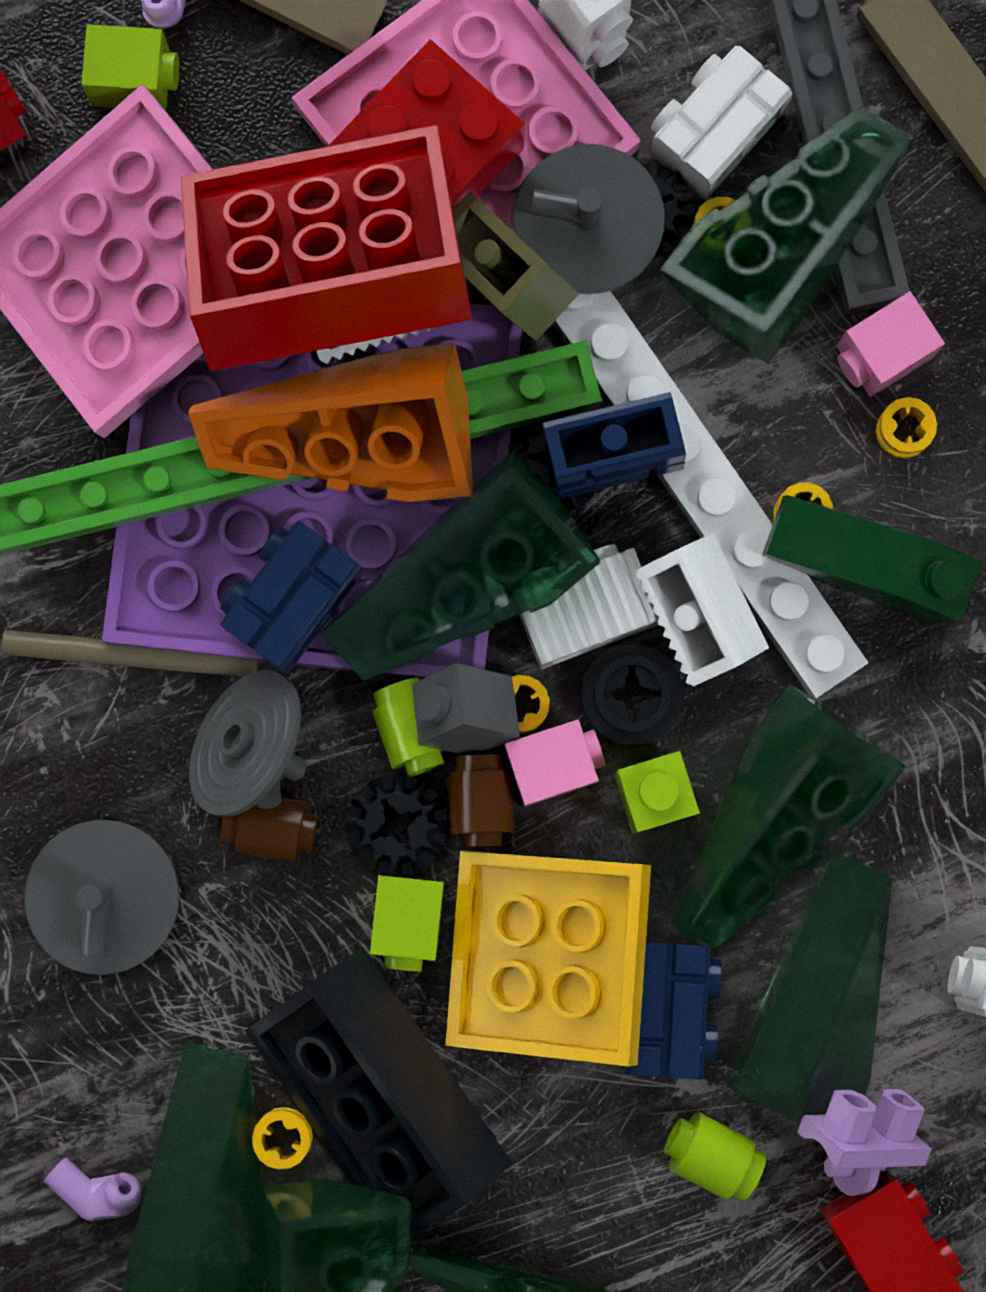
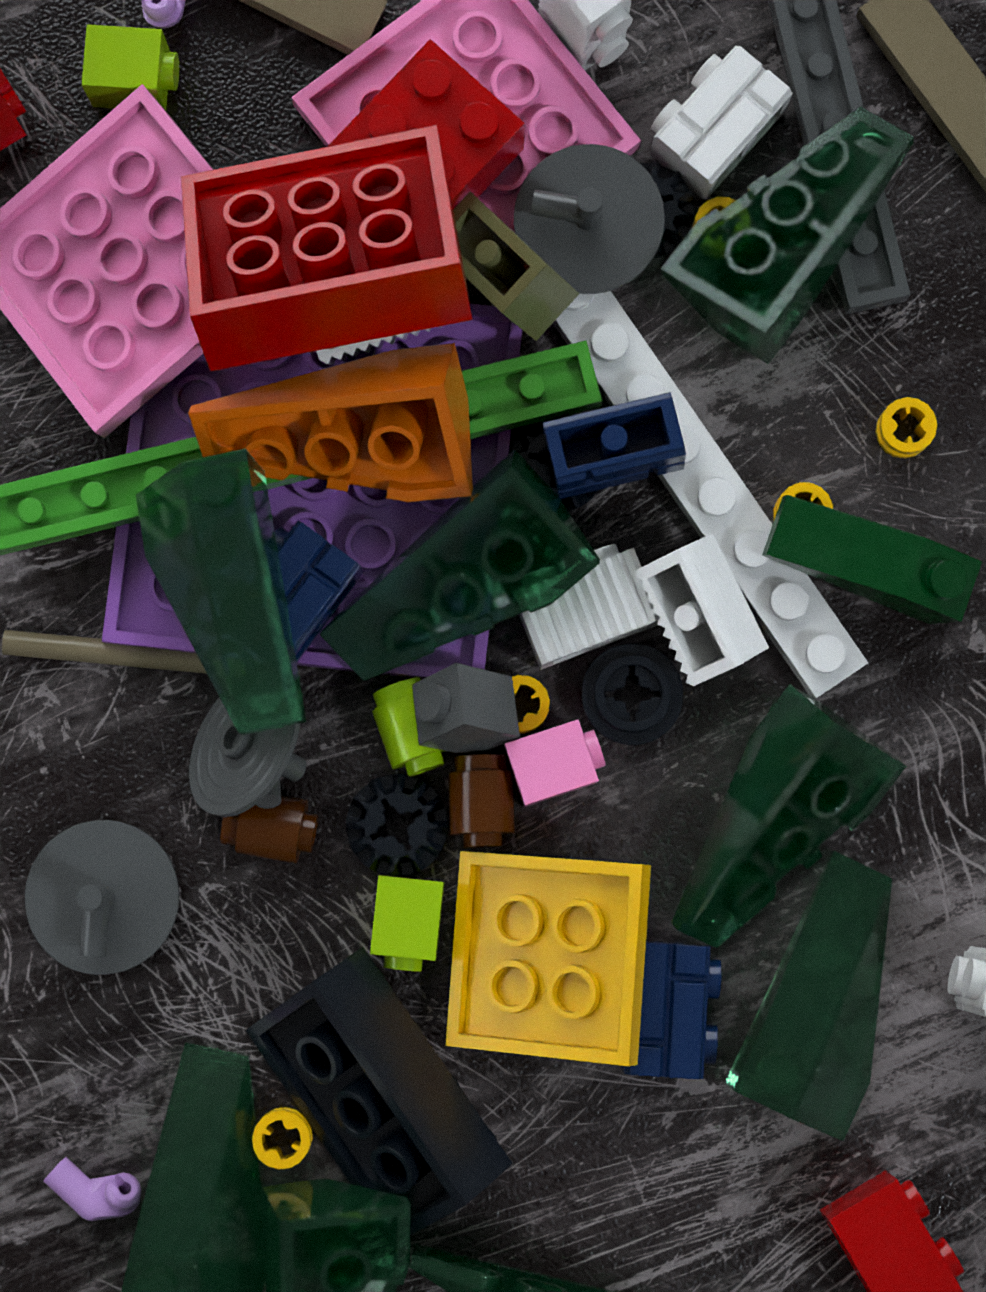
lime brick [613,751,700,834] -> none
lime brick [664,1112,766,1201] -> none
lavender hips [797,1089,932,1196] -> none
bright pink brick [837,291,945,398] -> none
none -> clear green wedge [136,448,306,735]

